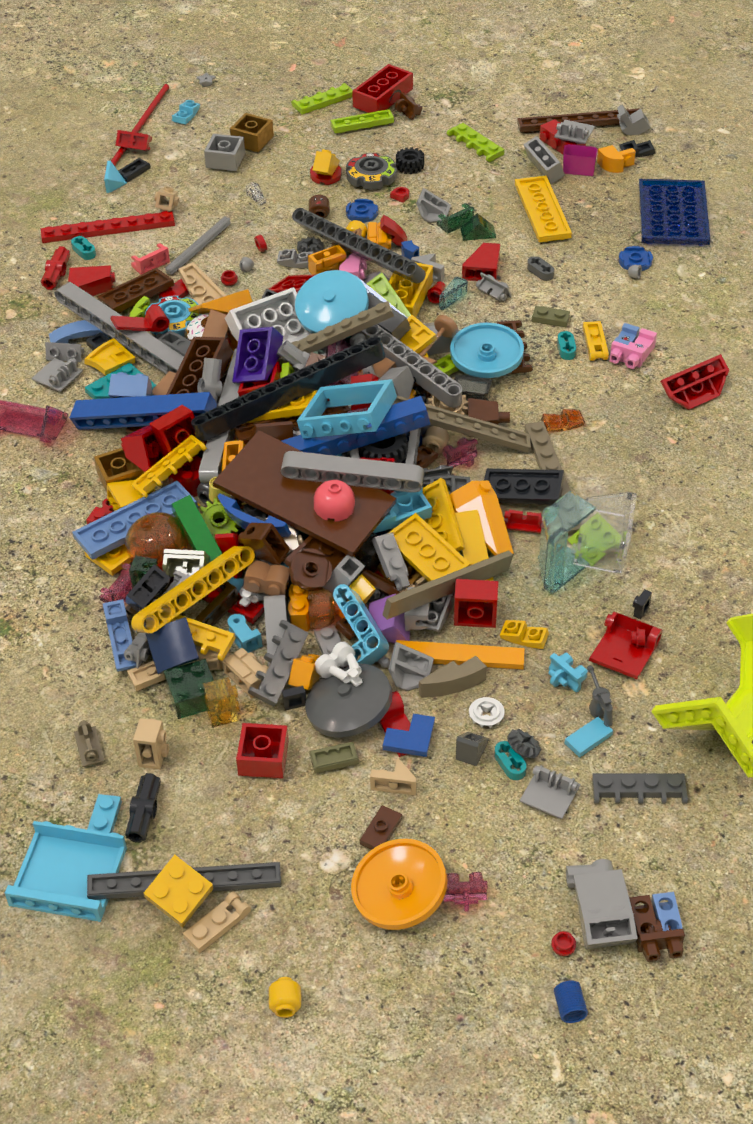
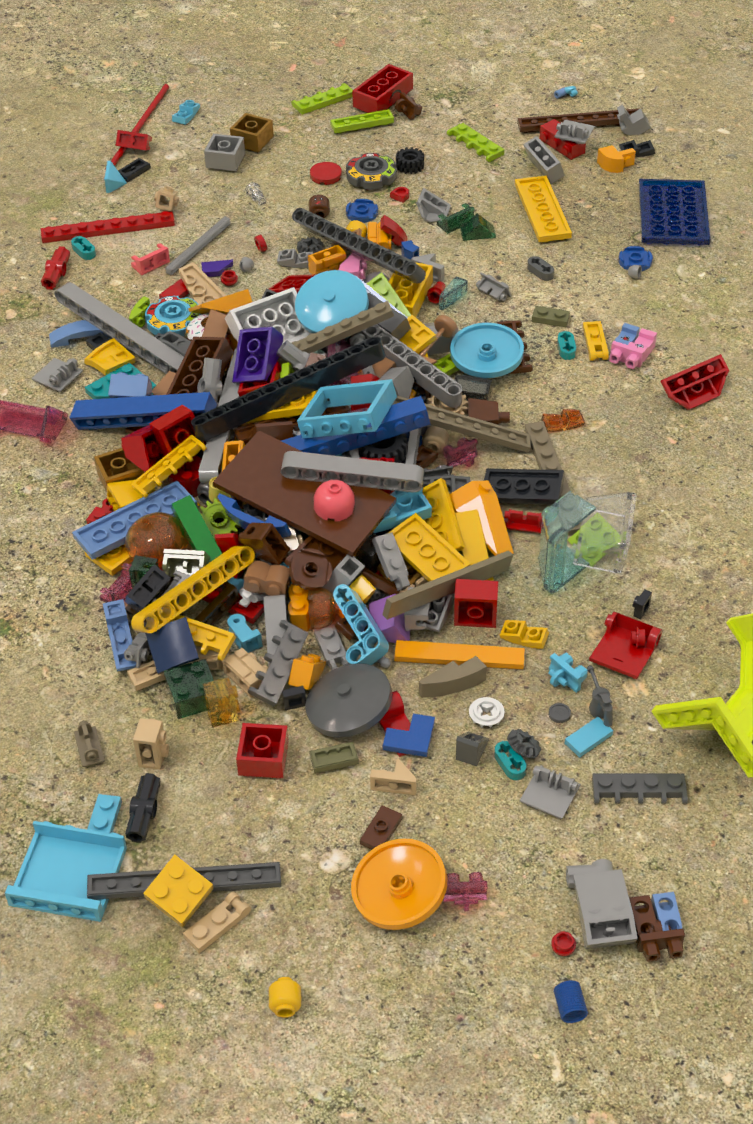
light grey hinge [45,342,84,362] -> none
red slope [68,265,116,296] -> none
reddish brown plate [97,268,174,313] -> none
red door [110,305,170,332] -> none
light grey plate [196,73,216,86] -> none
yellow slope [313,149,340,176] -> none
white piece [315,642,363,687] -> none
light grey slope [388,642,434,691] -> none
red slope [462,242,500,281] -> none
dark pink piece [563,145,598,176] -> none
none -> dark purple tile [201,259,233,277]
none -> dark grey piece [548,703,571,723]
none -> arm [554,86,578,99]

